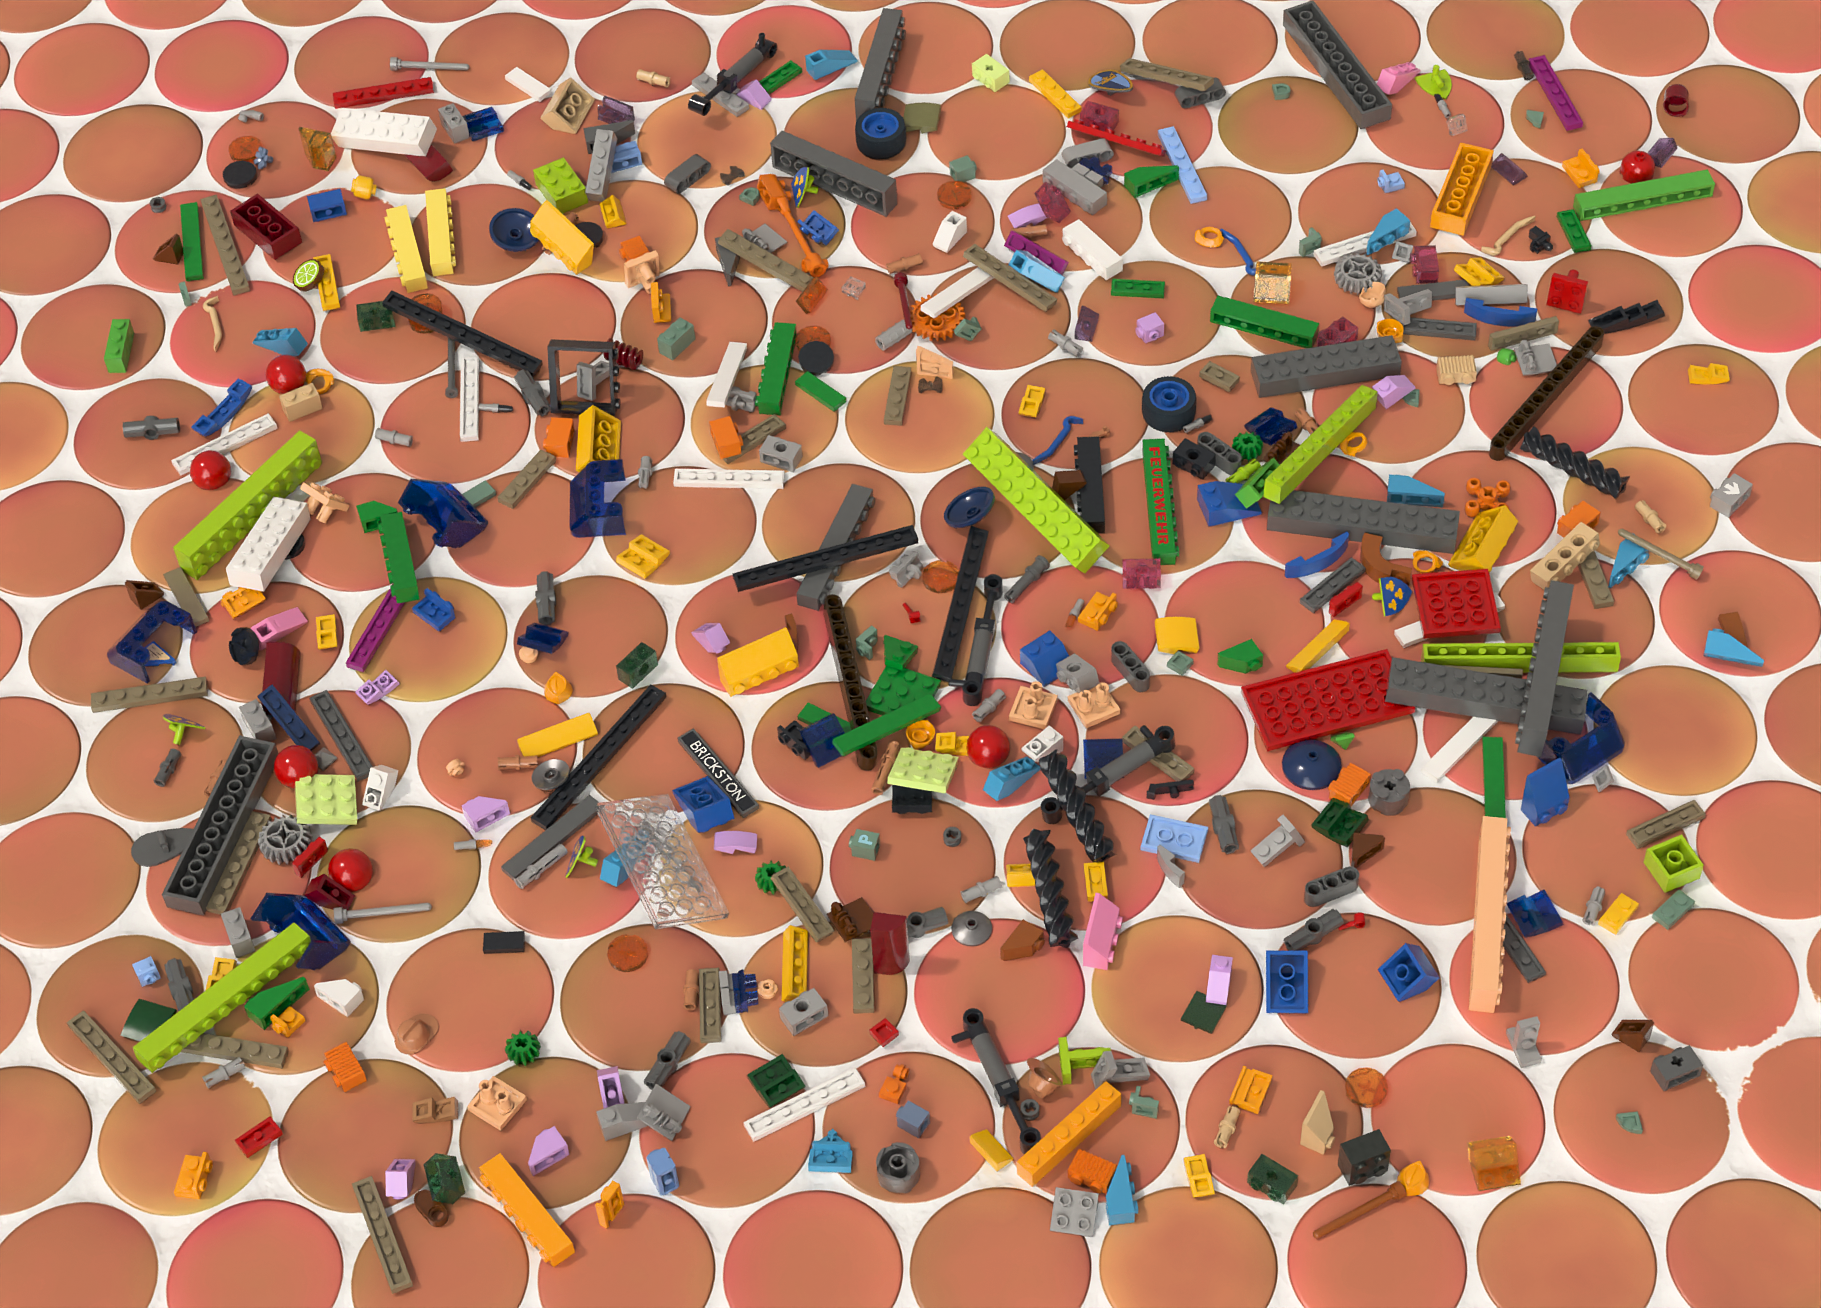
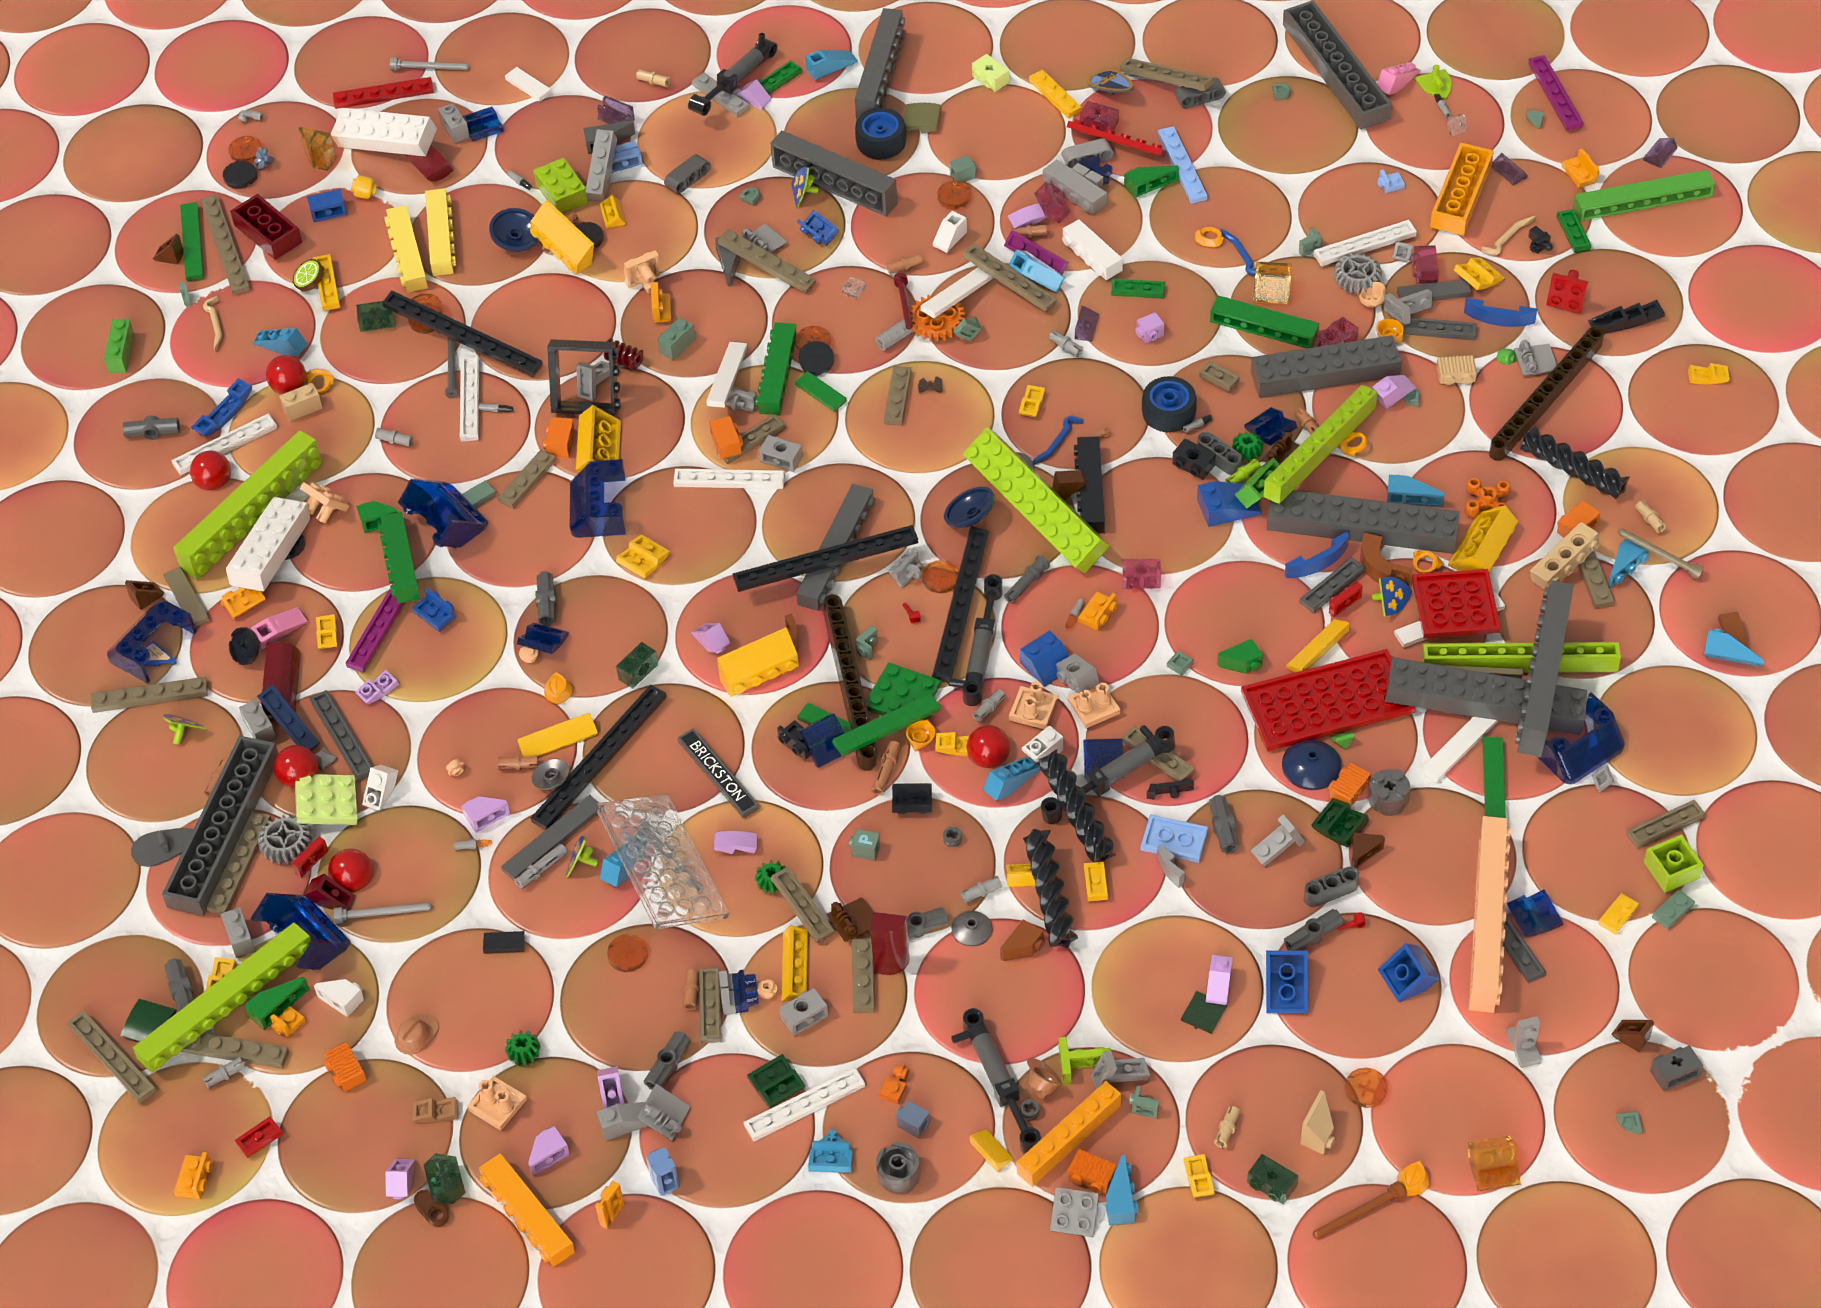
light blue bracket [132,956,161,987] -> none
dark grey bush [150,197,166,213] -> none
dark grey pin [153,749,182,787] -> none
dark tan plate [352,1176,413,1294] -> none
dark grey piece [514,369,551,417] -> none
tan slope [540,77,595,134] -> none
orange brick [619,235,649,262] -> none
light grey axle [638,456,653,489] -> none
blue slope [672,776,735,833] -> none
clear smoke piece [720,166,745,185] -> none
orange bar [757,174,828,277] -> none
clear orange plate [796,277,828,314] -> none
red plate [869,1018,899,1047] -> none
green wing [883,635,918,671] -> none
yellowish green plate [887,747,959,794] -> none
light nougat wing [916,346,954,379] -> none
bright pink slope [1083,893,1123,970] -> none
dark grey beam [1111,641,1150,692] -> none
green brick [1142,438,1179,566] -> none
yellow slope [1154,617,1199,654] -> none
light orange plate [1229,1066,1273,1114] -> none
pearl dark grey brick [1337,1129,1391,1186] -> none
dark azure slope [1366,208,1410,255] -> none
light grey tile [1455,284,1528,305] -> none
dark tan plate [1488,316,1559,351] -> none
clear smoke axle [1514,51,1534,81] -> none
blue slope [1521,758,1570,826] -> none
light grey axle [1582,886,1605,926] -> none
red cylinder [1619,151,1655,184] -> none
dark red helmet [1663,84,1689,117] -> none
light grey brick [1710,473,1753,518] -> none

